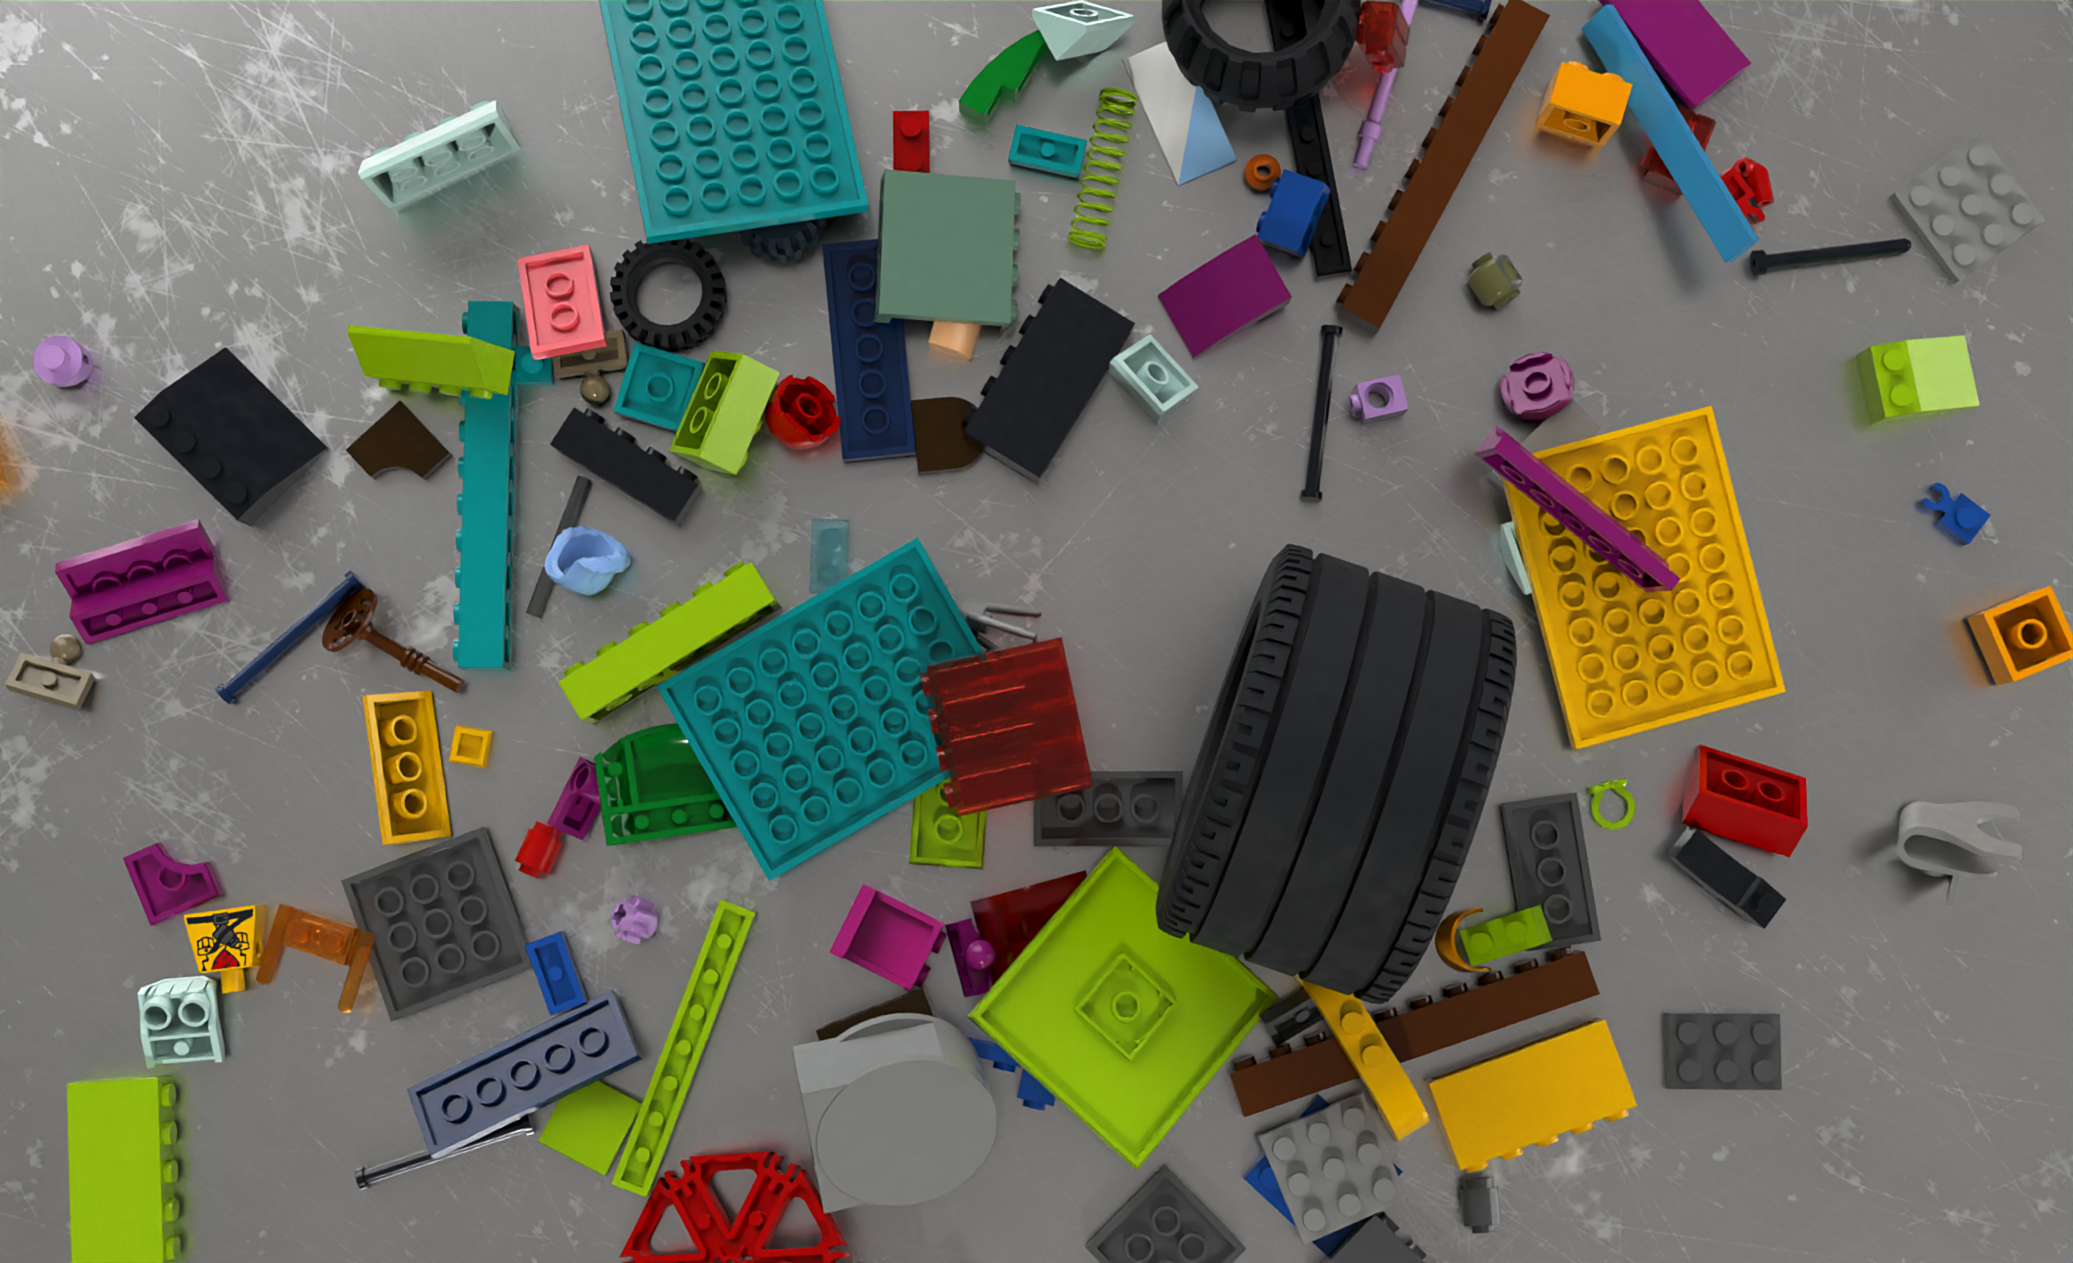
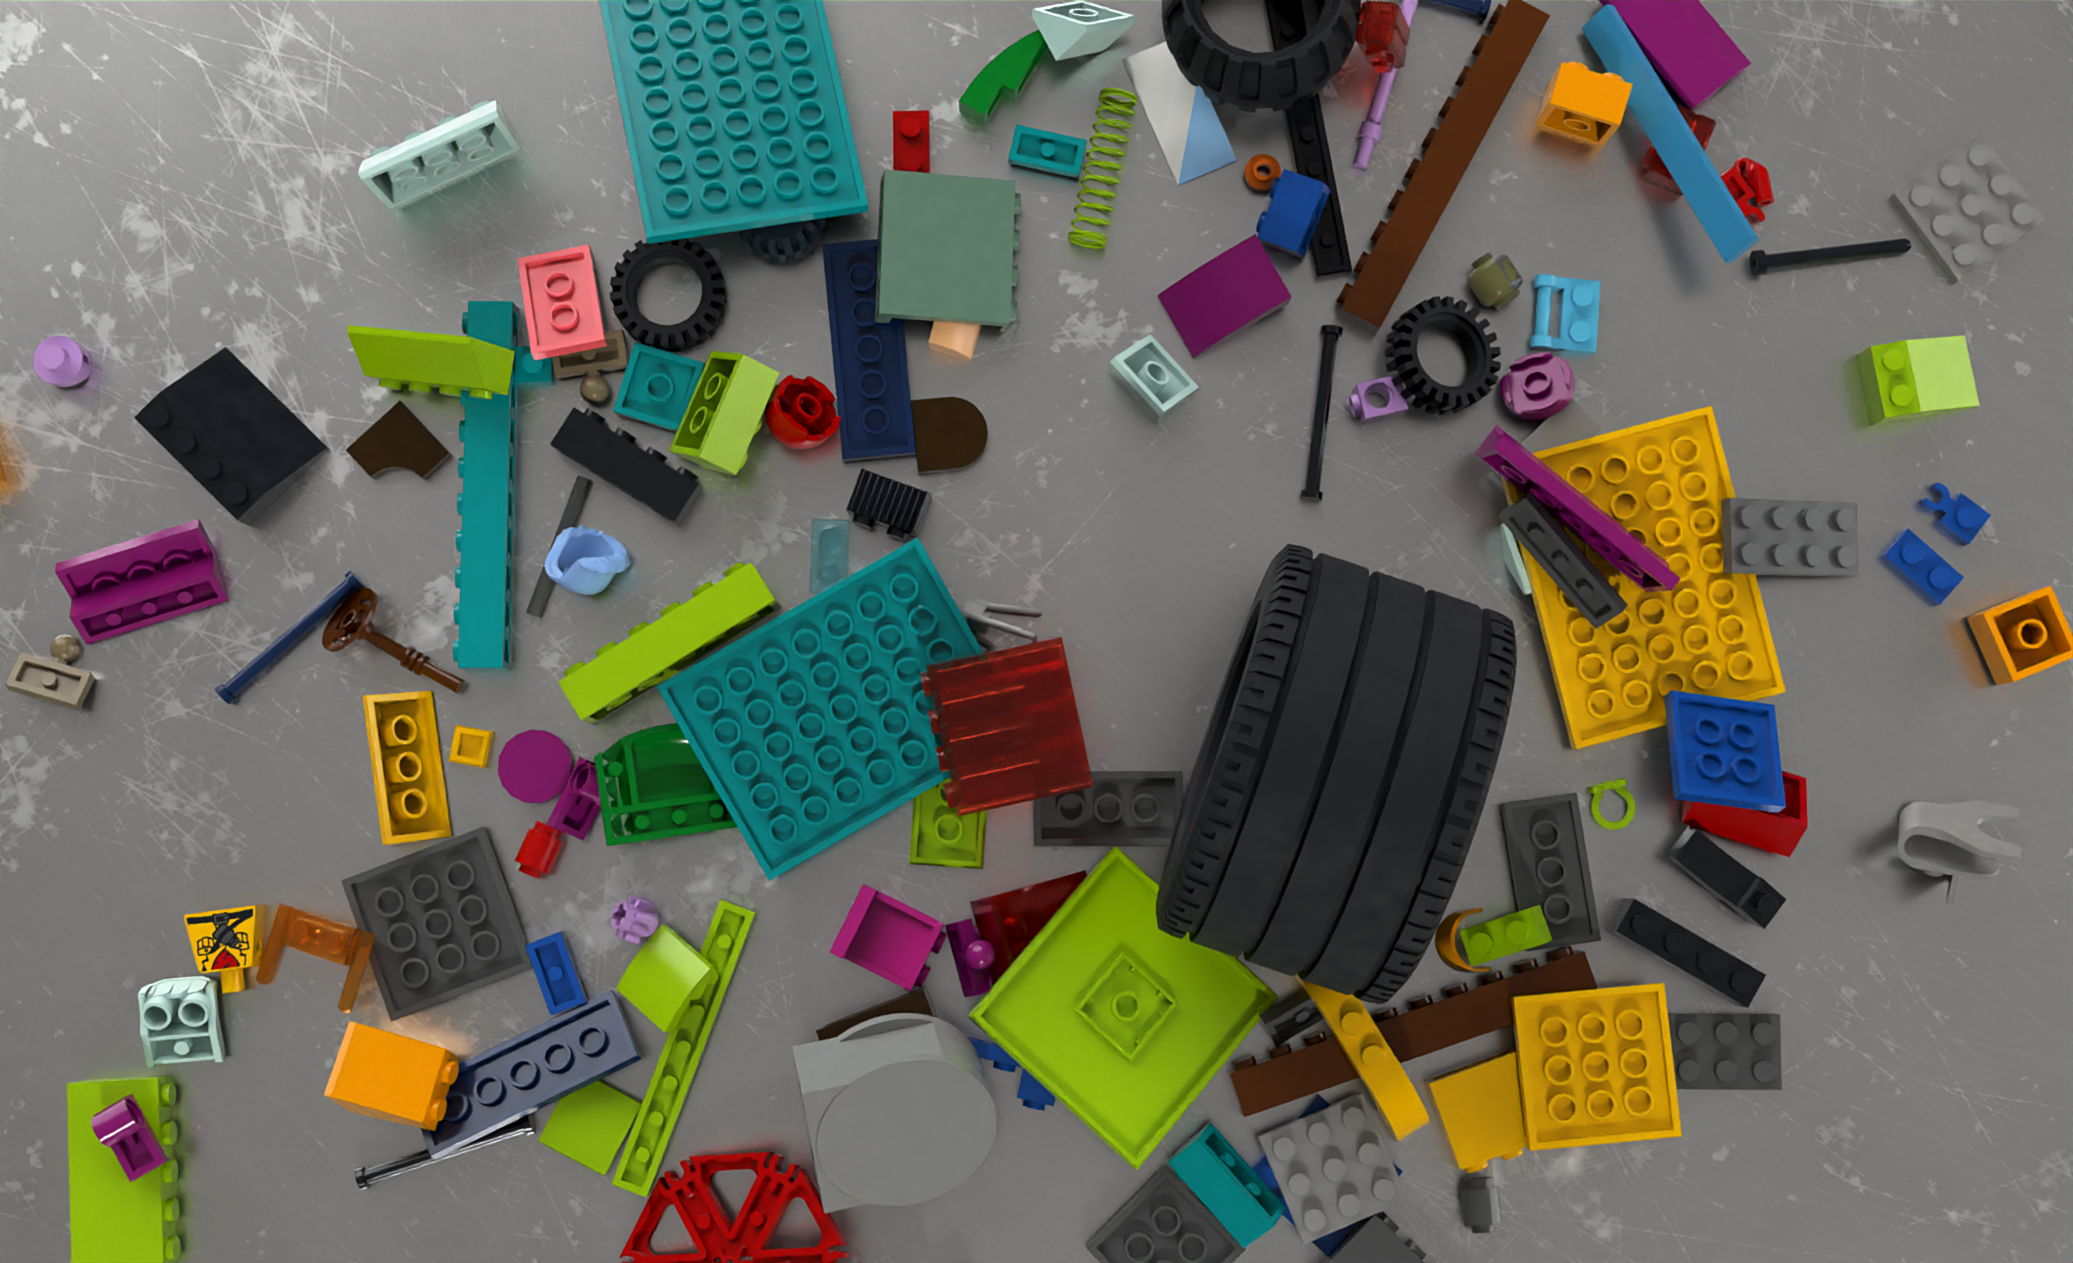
magenta tile [123,843,224,926] -> none
black brick [961,278,1135,483] -> none
none -> magenta plate [91,1094,169,1182]
none -> light orange slope [324,1021,459,1131]
none -> magenta tile [498,730,573,803]
none -> lime slope [616,925,715,1033]
none -> black brick [846,469,932,541]
none -> teal brick [1168,1122,1286,1249]
none -> black tyre [1385,296,1501,415]
none -> dark grey plate [1499,492,1628,629]
none -> yellow plate [1511,982,1682,1151]
none -> medium azure plate [1530,274,1601,355]
none -> black brick [1606,898,1766,1008]
none -> blue plate [1665,690,1786,813]
none -> dark grey plate [1722,498,1859,577]
none -> blue plate [1880,528,1964,606]

